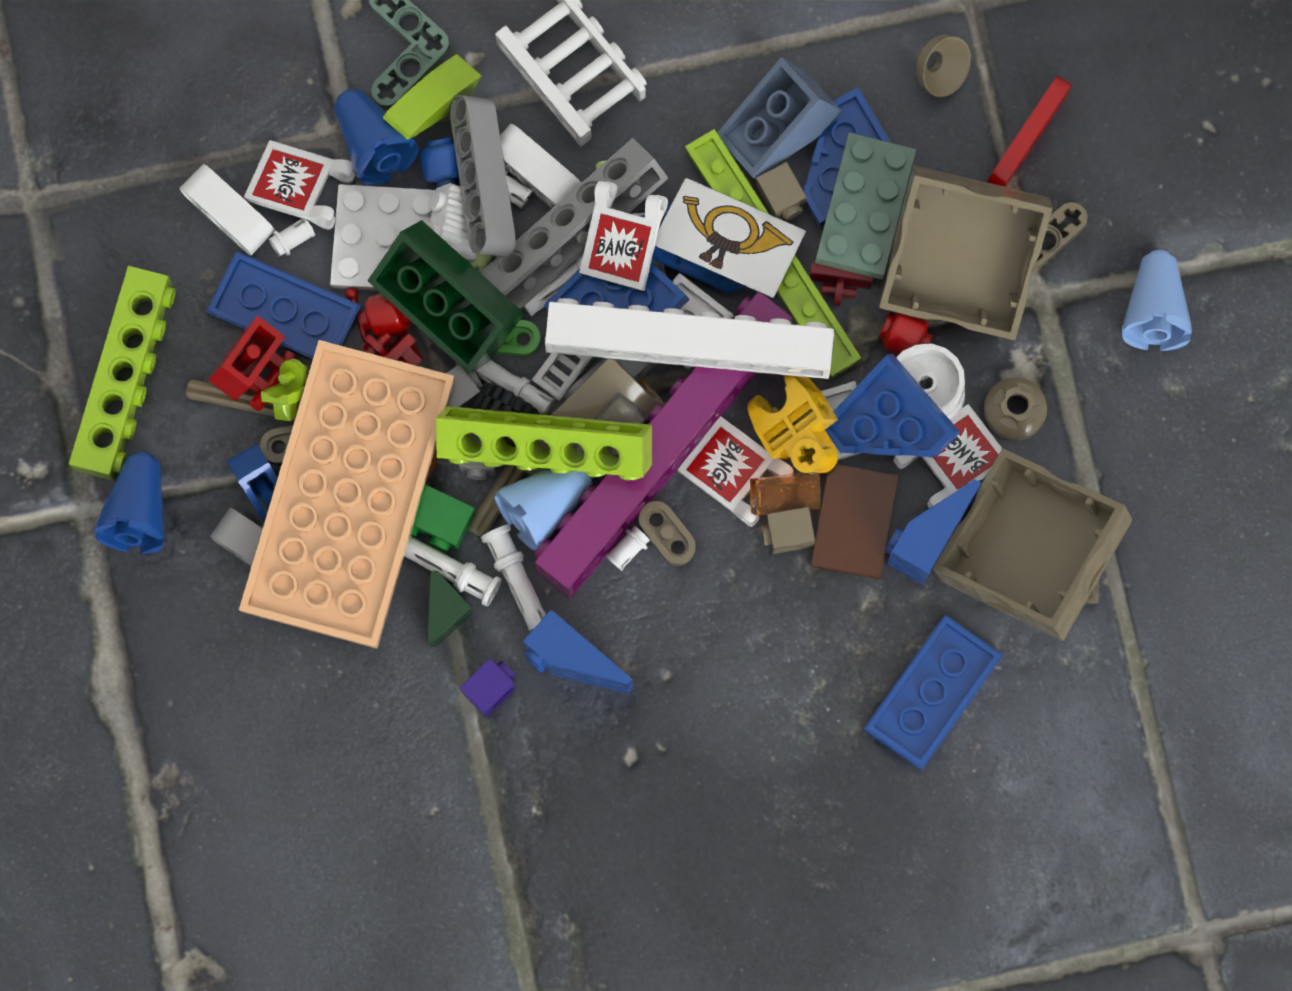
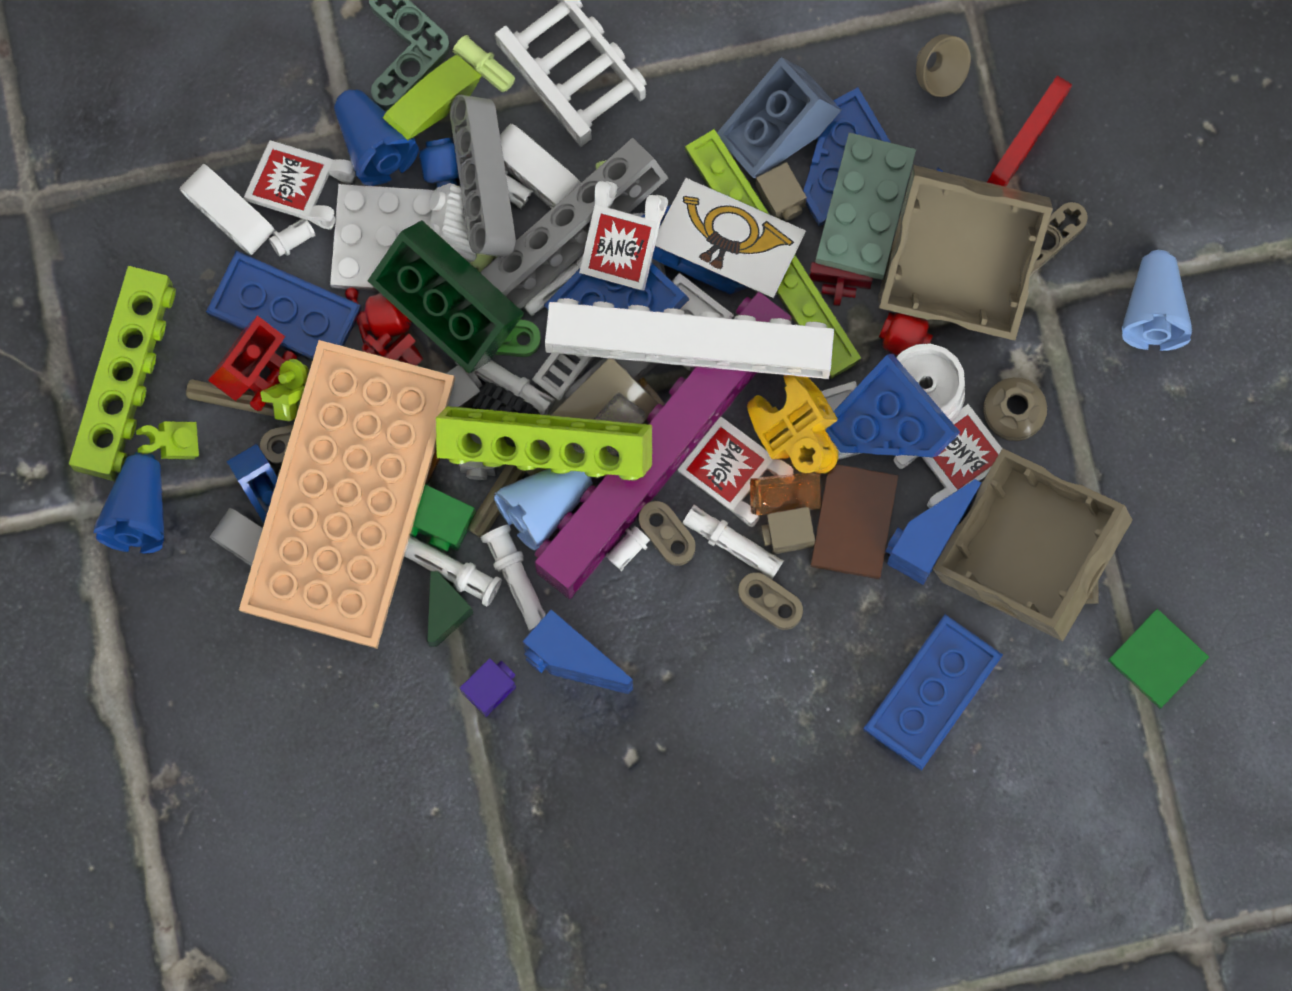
none -> lime plate [136,421,199,459]
none -> yellowish green axle [452,35,515,92]
none -> white pin [683,505,784,579]
none -> dark tan plate [738,573,803,630]
none -> green tile [1108,609,1209,709]

